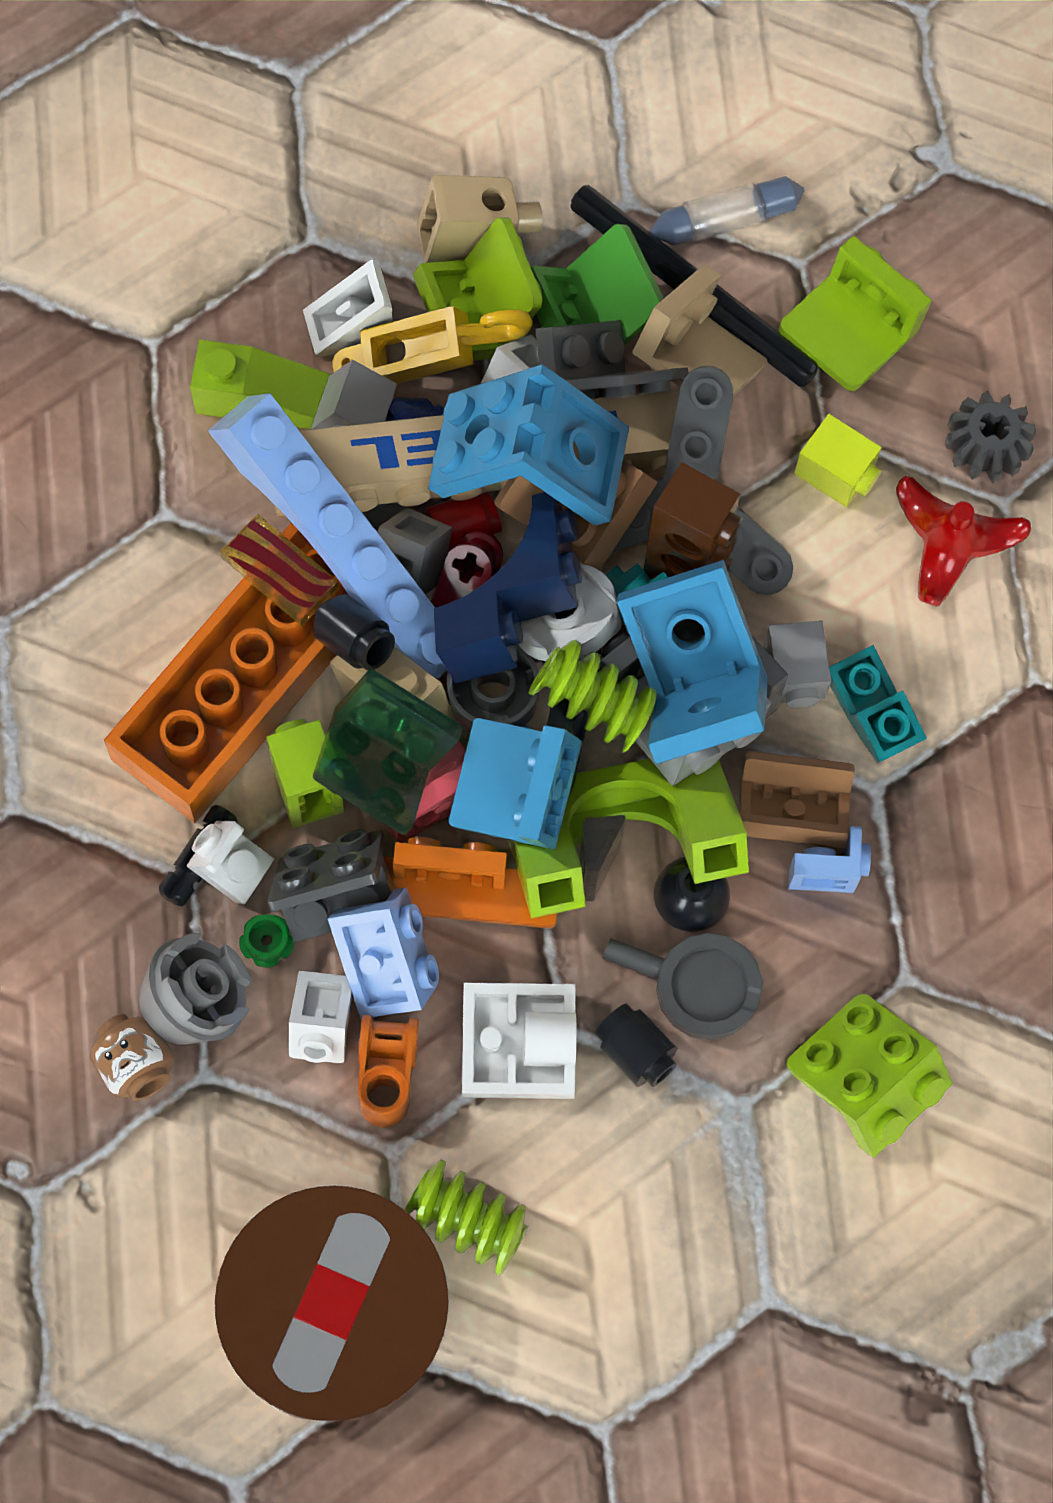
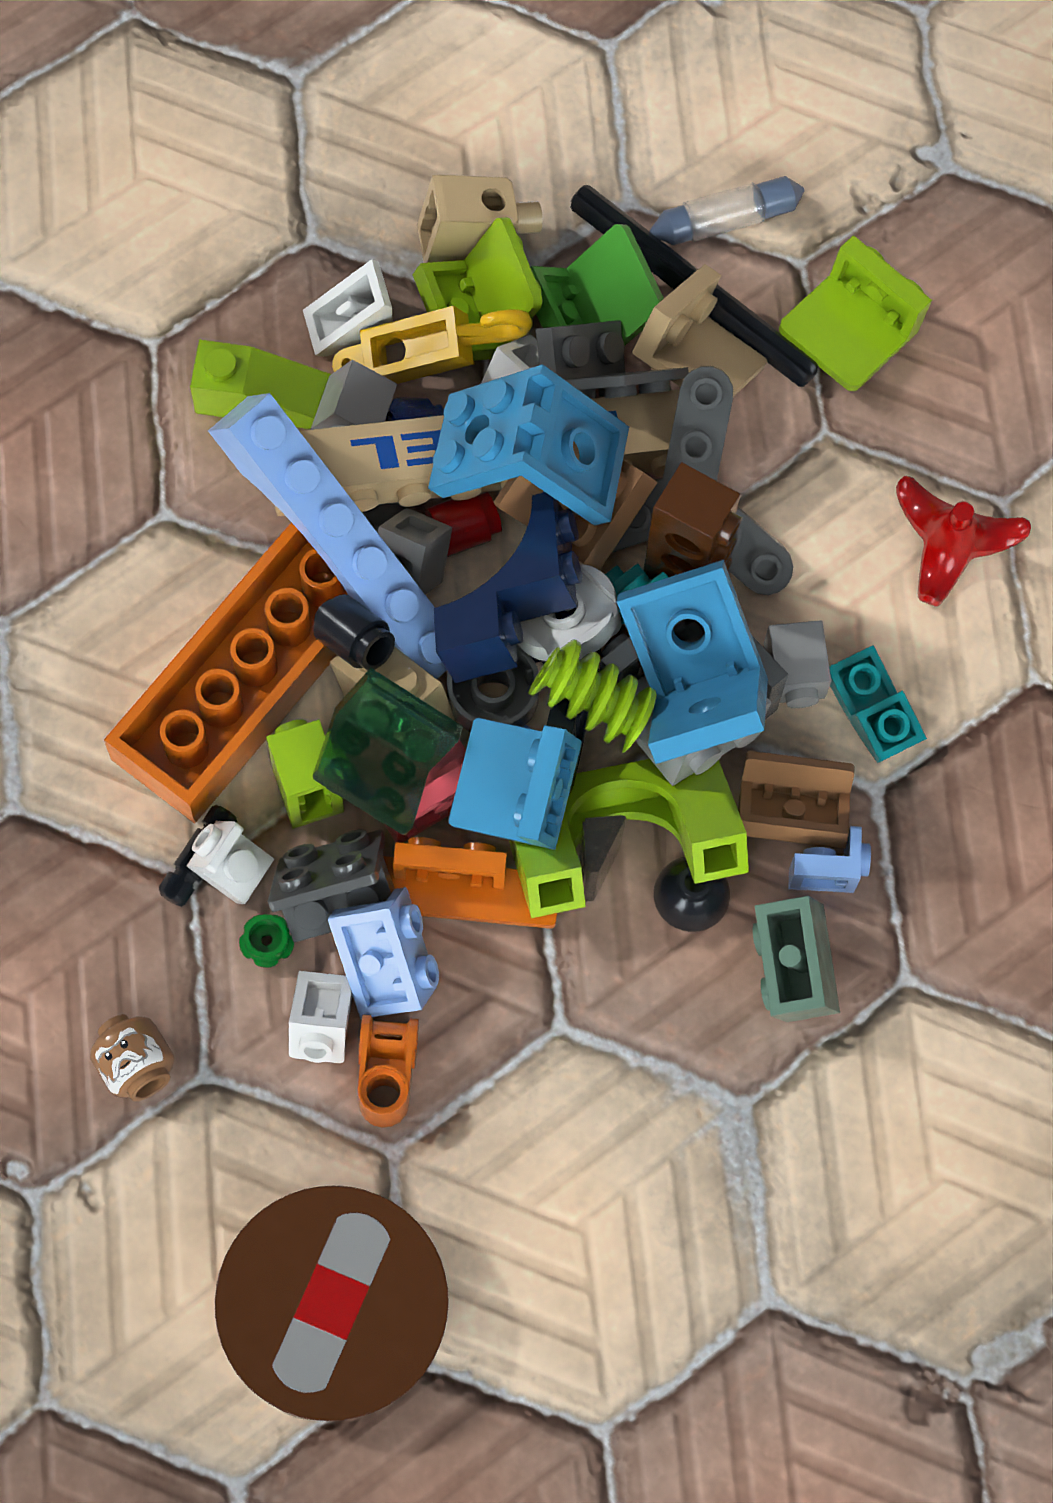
light grey cone [138,933,251,1045] -> none
tile [220,514,339,626] -> none
lime piece [405,1159,529,1276] -> none
dark red piece [430,530,503,608] -> none
white plate [462,983,576,1099] -> none
black brick [595,1003,678,1087] -> none
dark grey piece [603,933,763,1041] -> none
lime bracket [787,994,953,1159] -> none
neon yellow brick [794,414,882,507] -> none
dark grey gear [945,390,1036,483] -> none
none -> sand green brick [753,896,840,1022]

